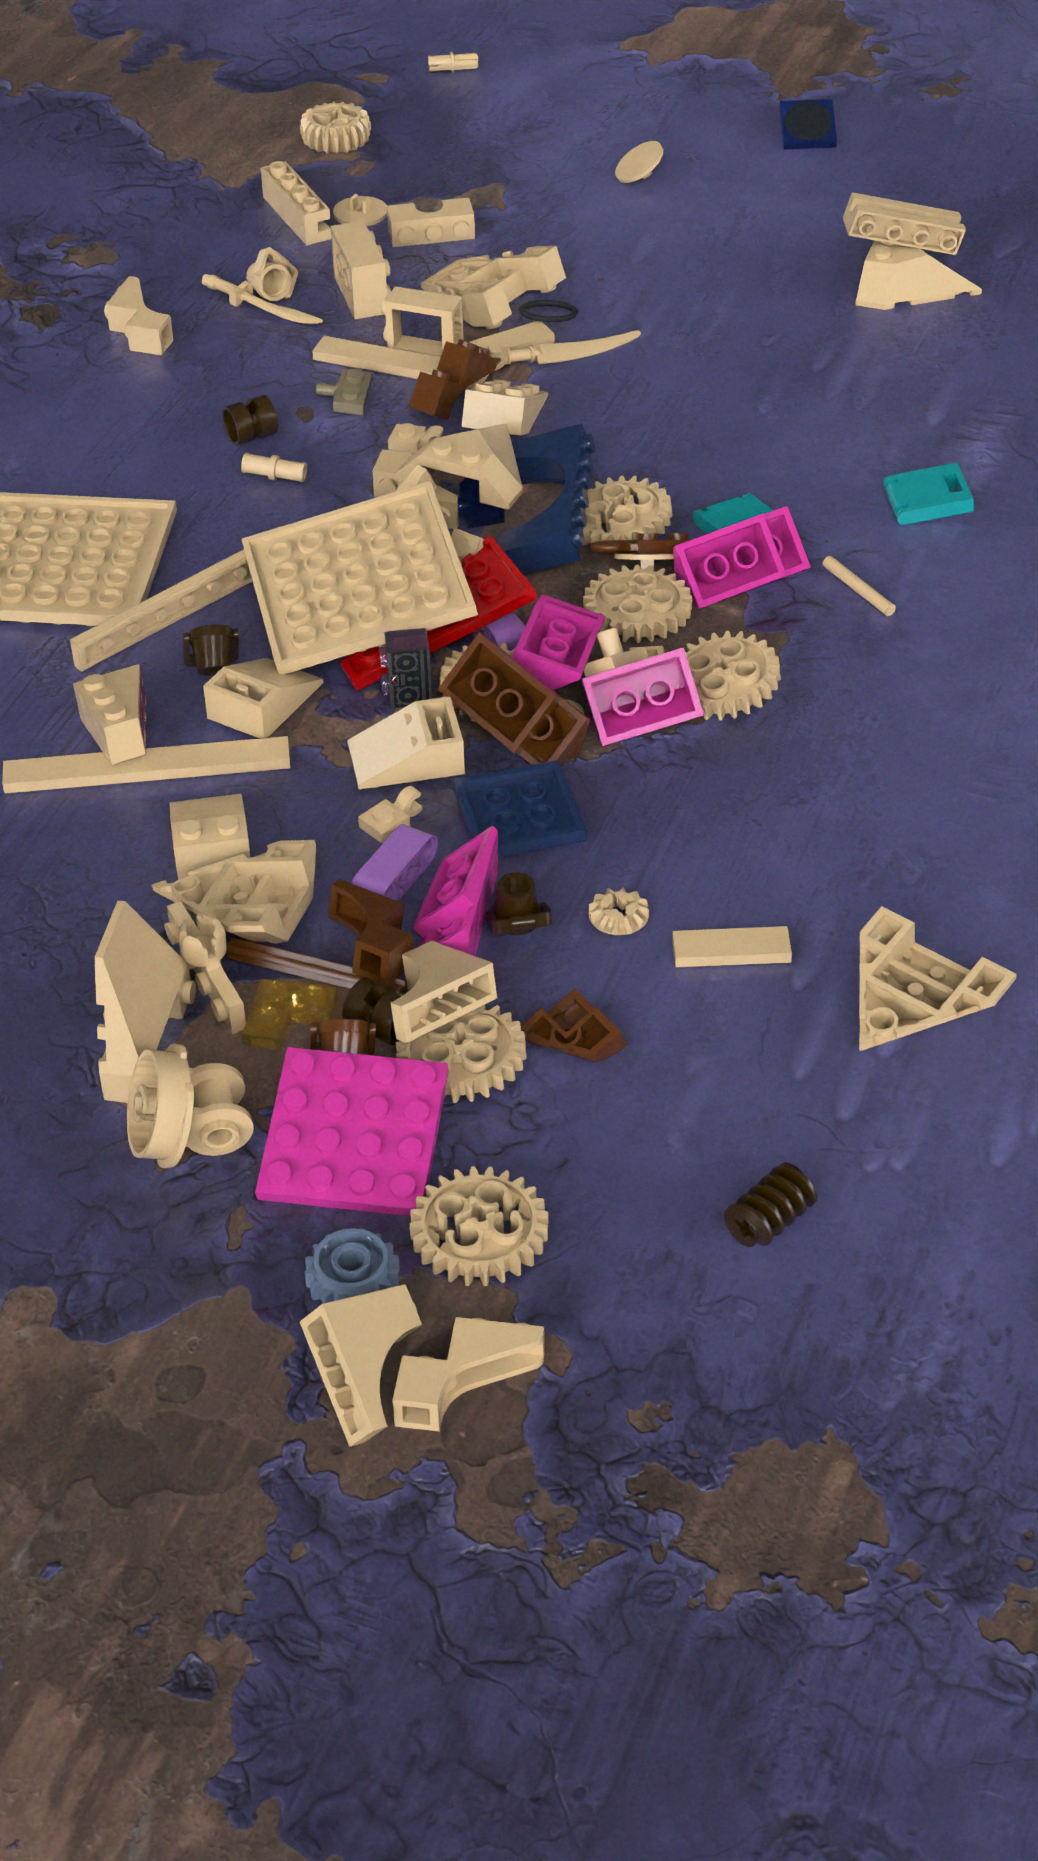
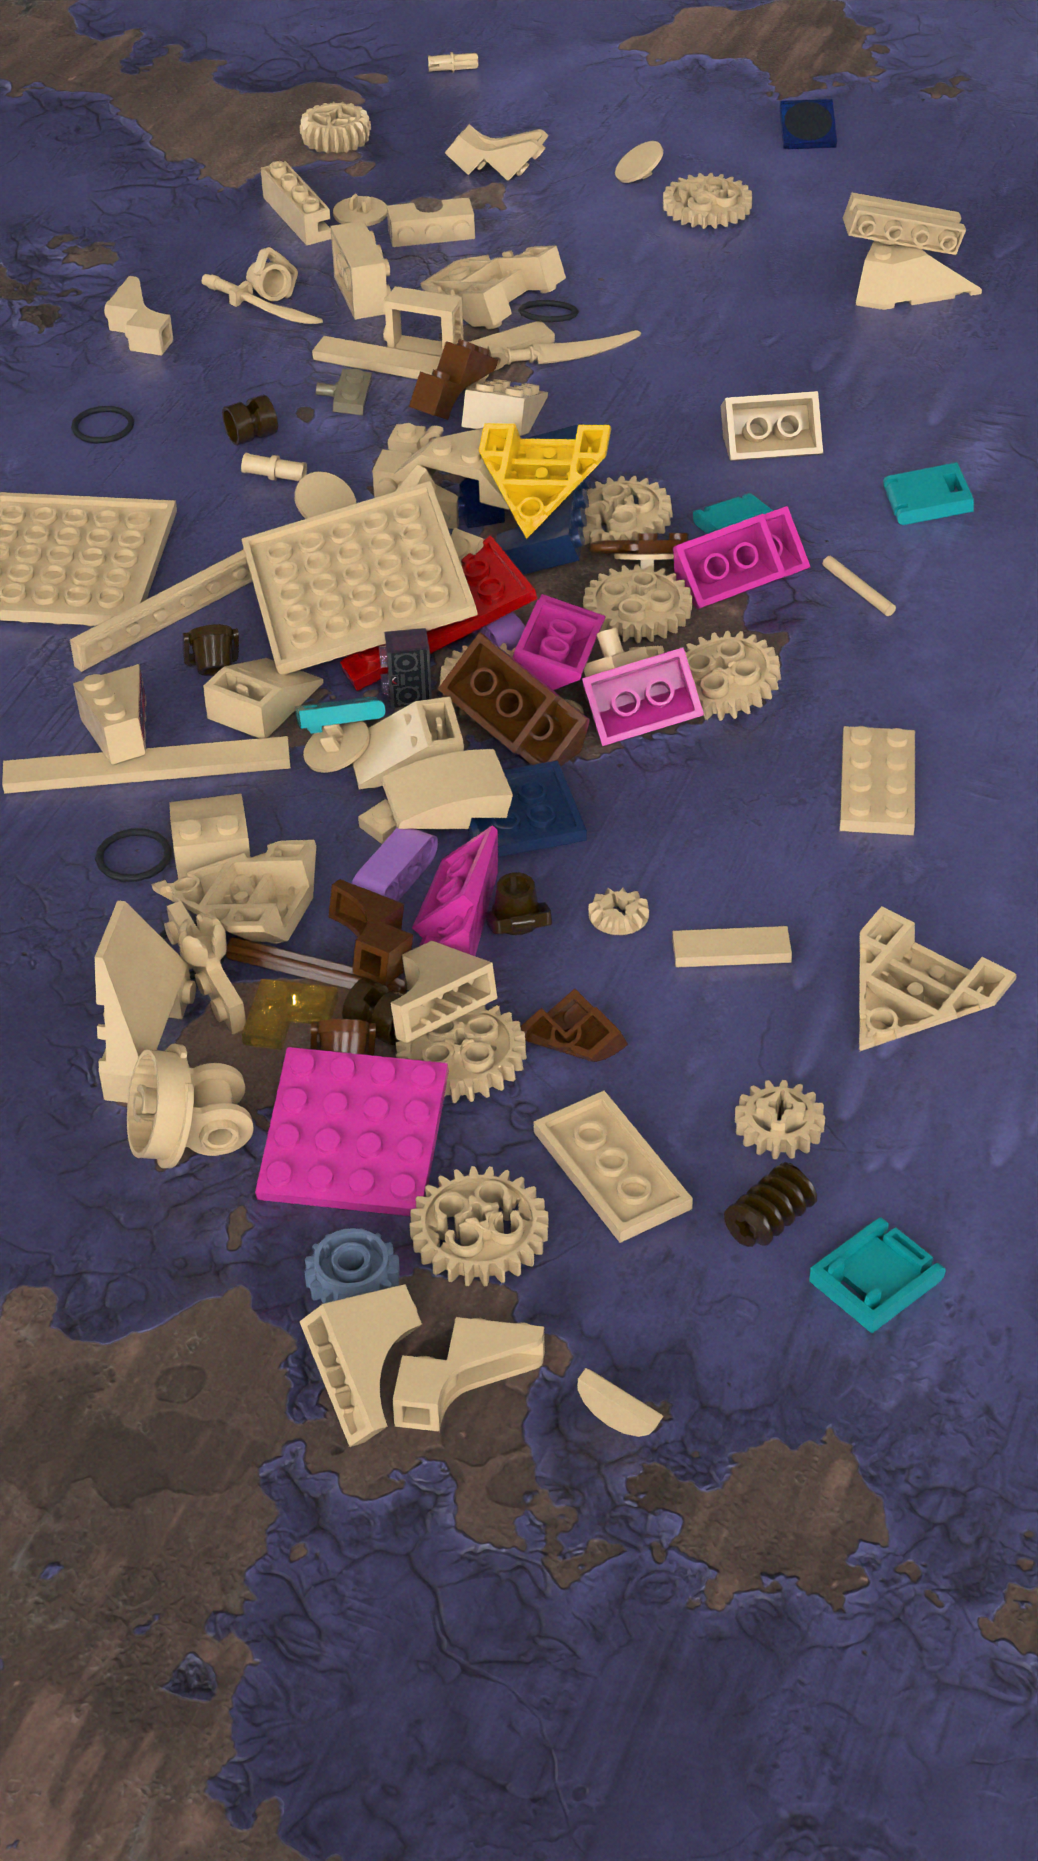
none -> black piece [71,406,134,443]
none -> black piece [95,828,172,882]
none -> tan piece [294,472,356,519]
none -> container [295,697,385,734]
none -> tan piece [304,721,370,773]
none -> tan slope [382,749,513,829]
none -> tan arch [445,124,549,181]
none -> yellow wedge [479,423,611,539]
none -> tan plate [534,1090,693,1243]
none -> tan tile [578,1368,664,1437]
none -> tan gear [663,173,752,229]
none -> tan slope [721,391,823,461]
none -> tan gear [735,1080,825,1159]
none -> teal container [809,1217,946,1333]
none -> tan plate [840,726,915,835]

